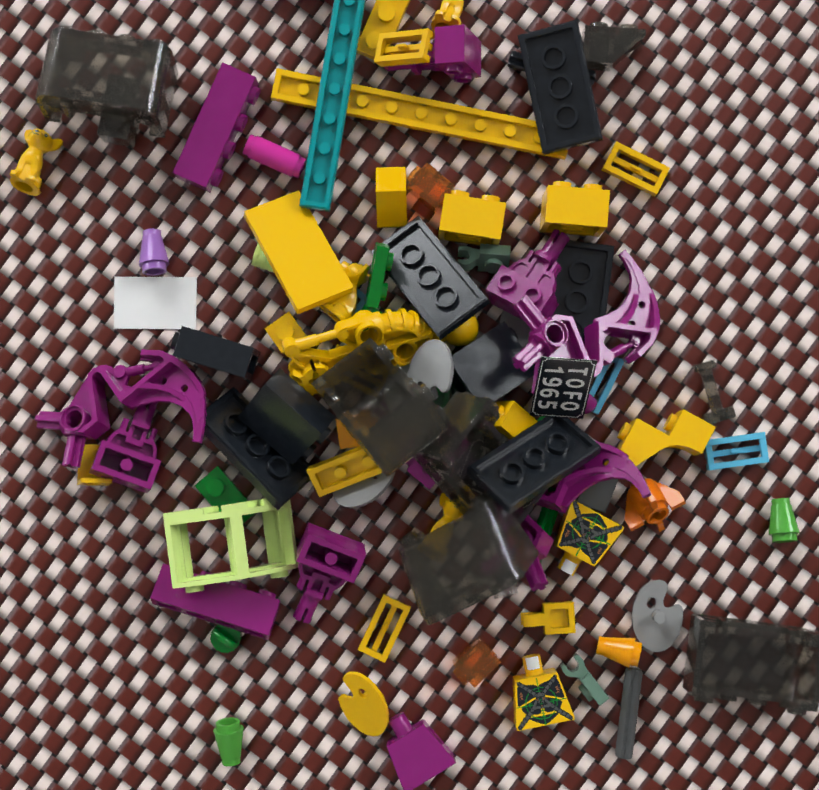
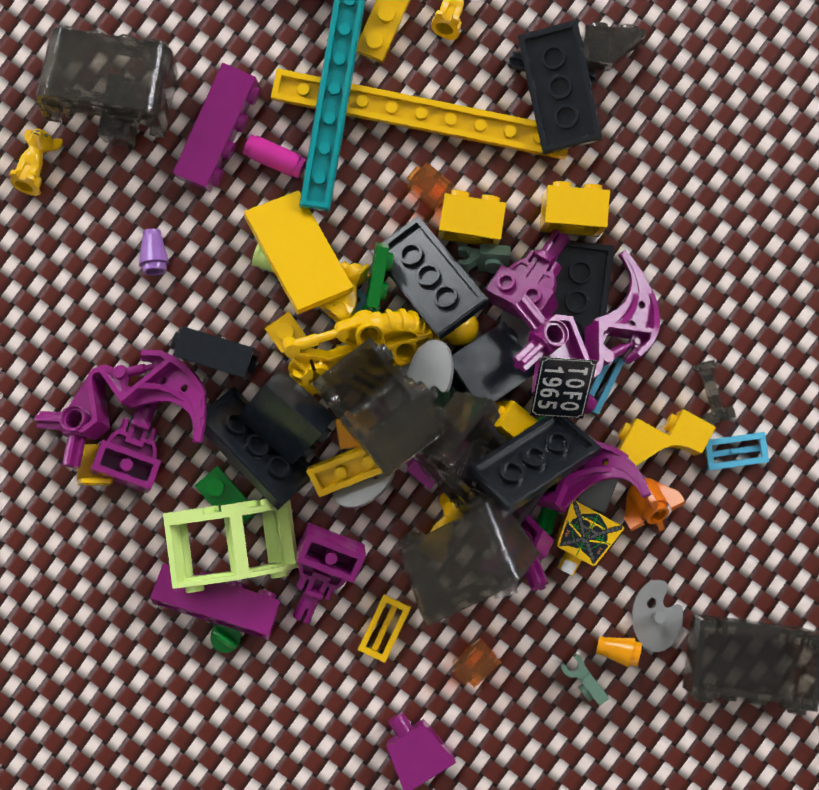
white sticker [114,276,197,329] -> none
bright green cone [213,717,244,766] -> none
yellow piece [338,671,389,736] -> none
yellow tile [374,28,435,67] -> none
yellow slope [376,167,407,228] -> none
magenta brick [384,24,481,83] -> none
torso [513,654,575,731] -> none
yellow plate [520,601,576,635] -> none
yellow tile [602,141,670,196] -> none
dark grey axle [615,667,643,759] -> none
bright green cone [769,498,800,543] -> none

